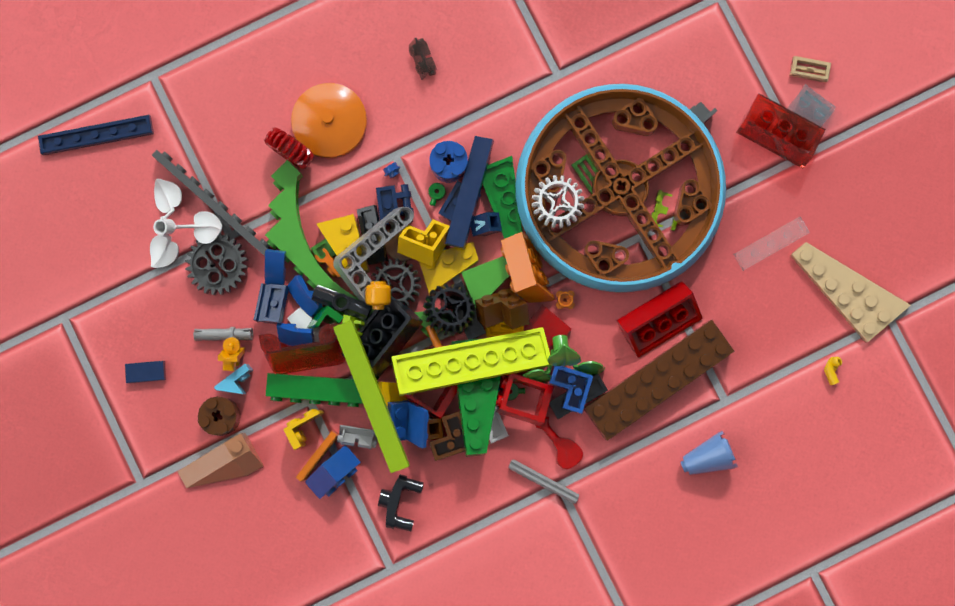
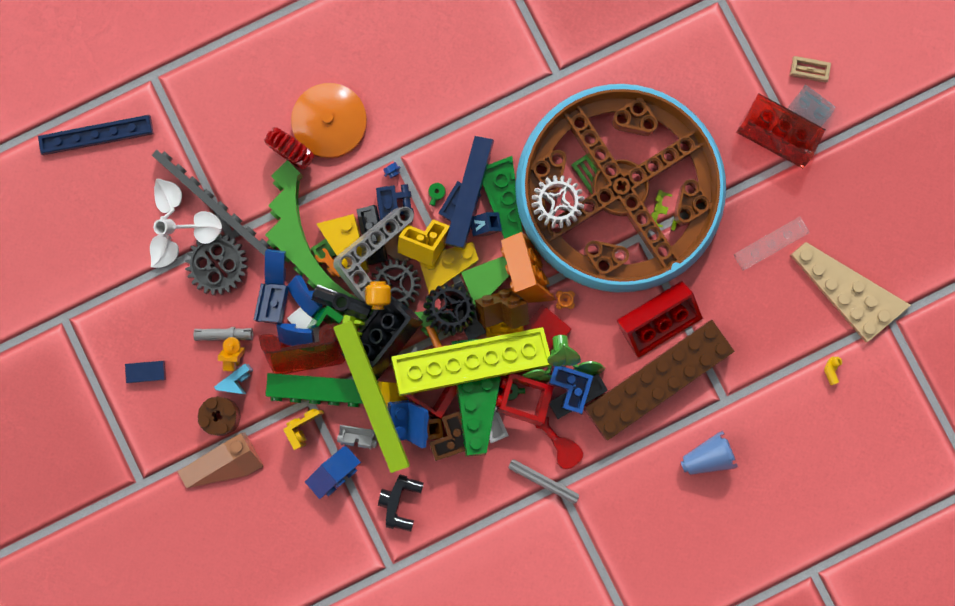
orange tile [295,431,338,482] -> none
clear smoke hinge [409,38,437,80] -> none
blue brick [429,141,468,183] -> none
dark grey panel [690,102,718,124] -> none

